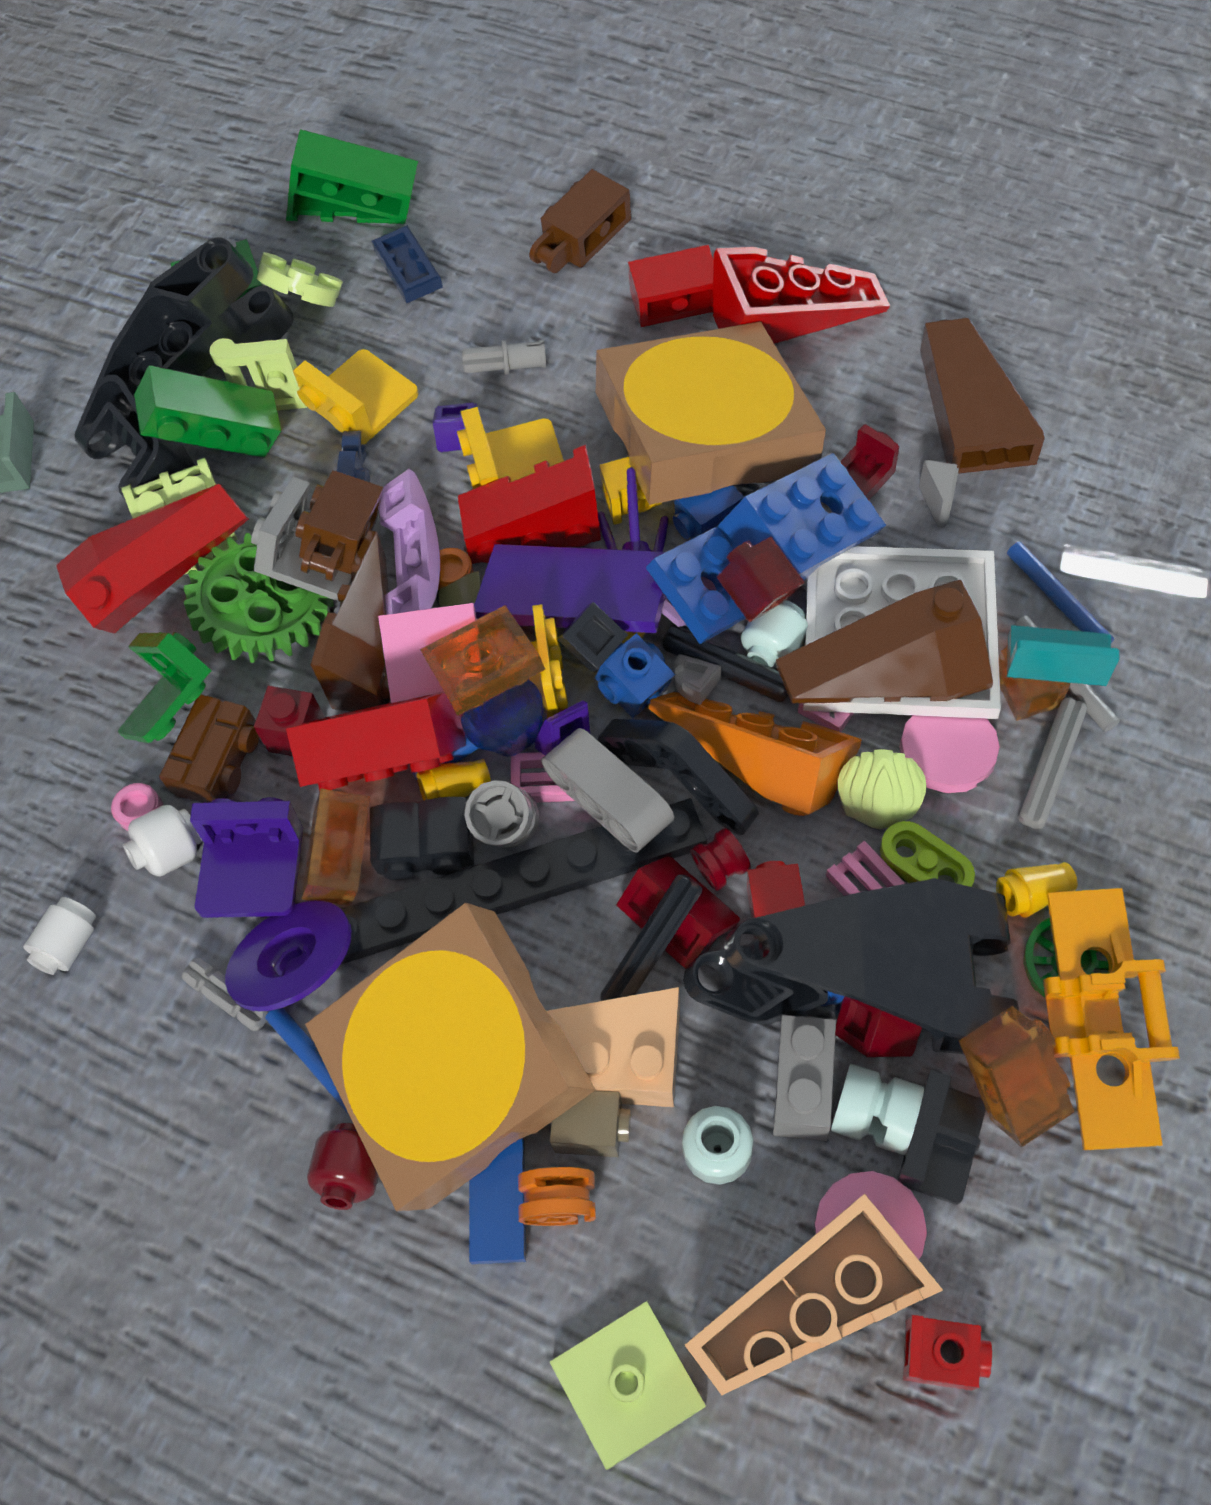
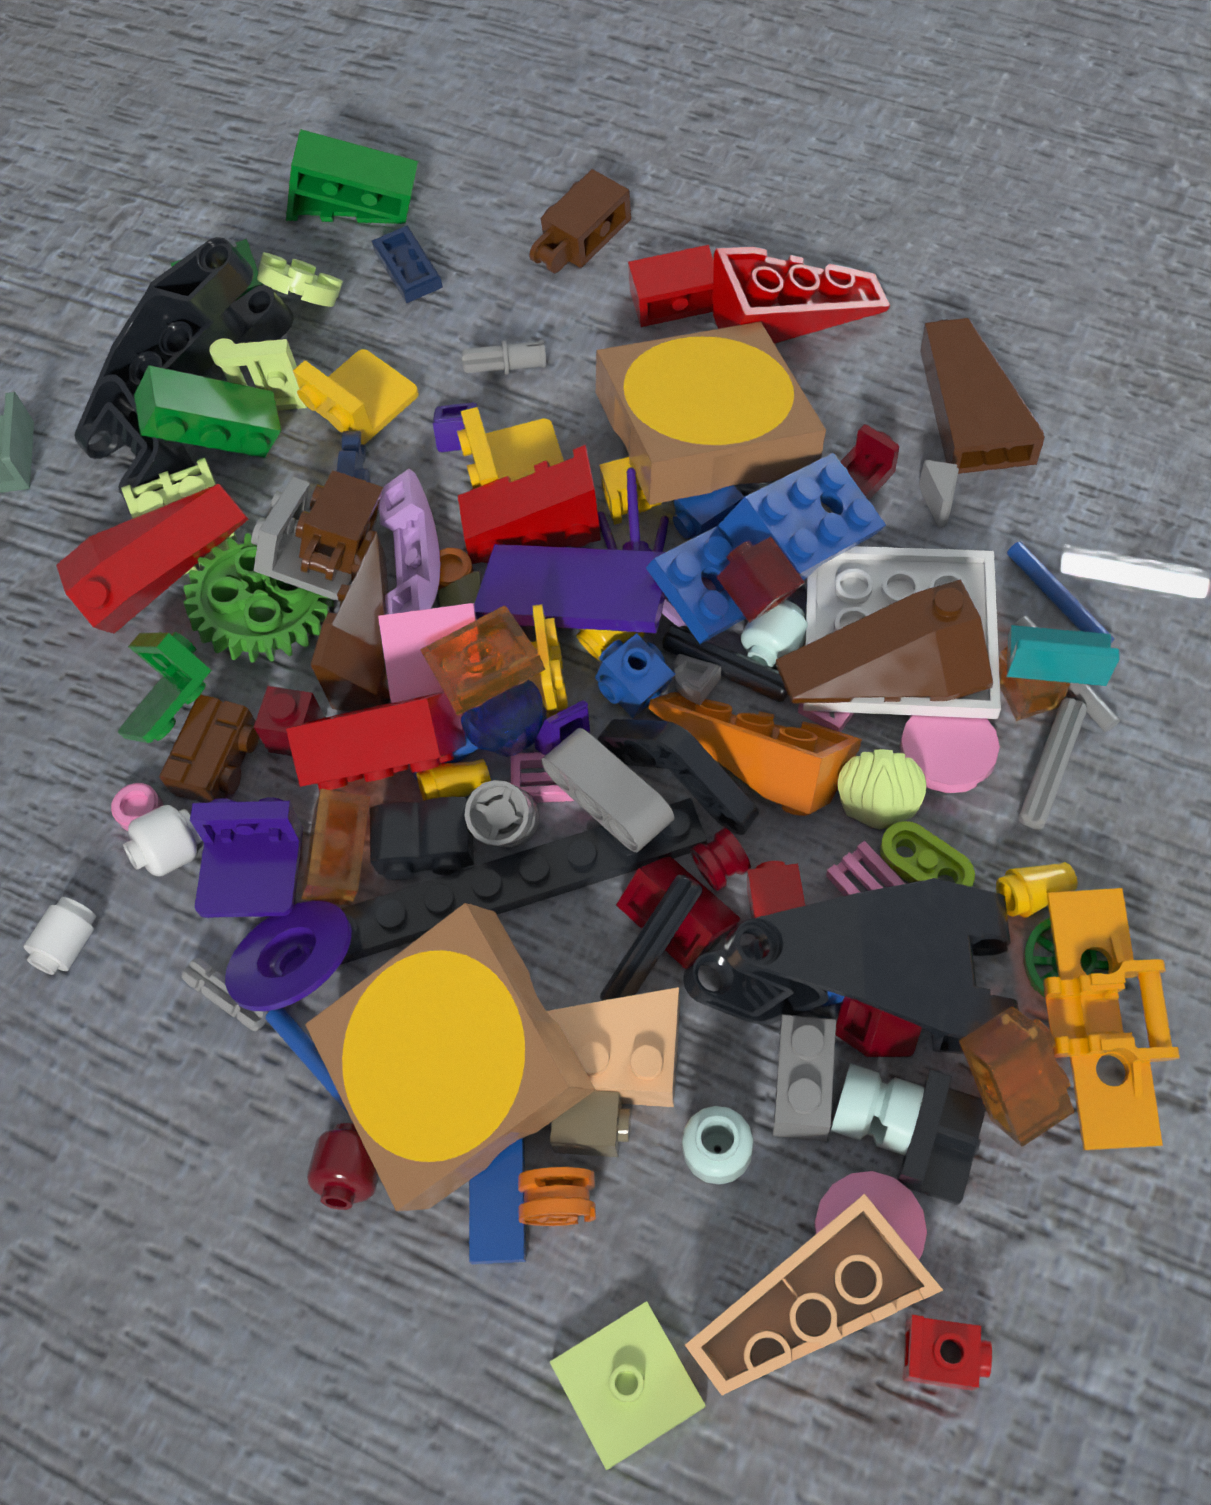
black plate [558,602,628,672] -> none

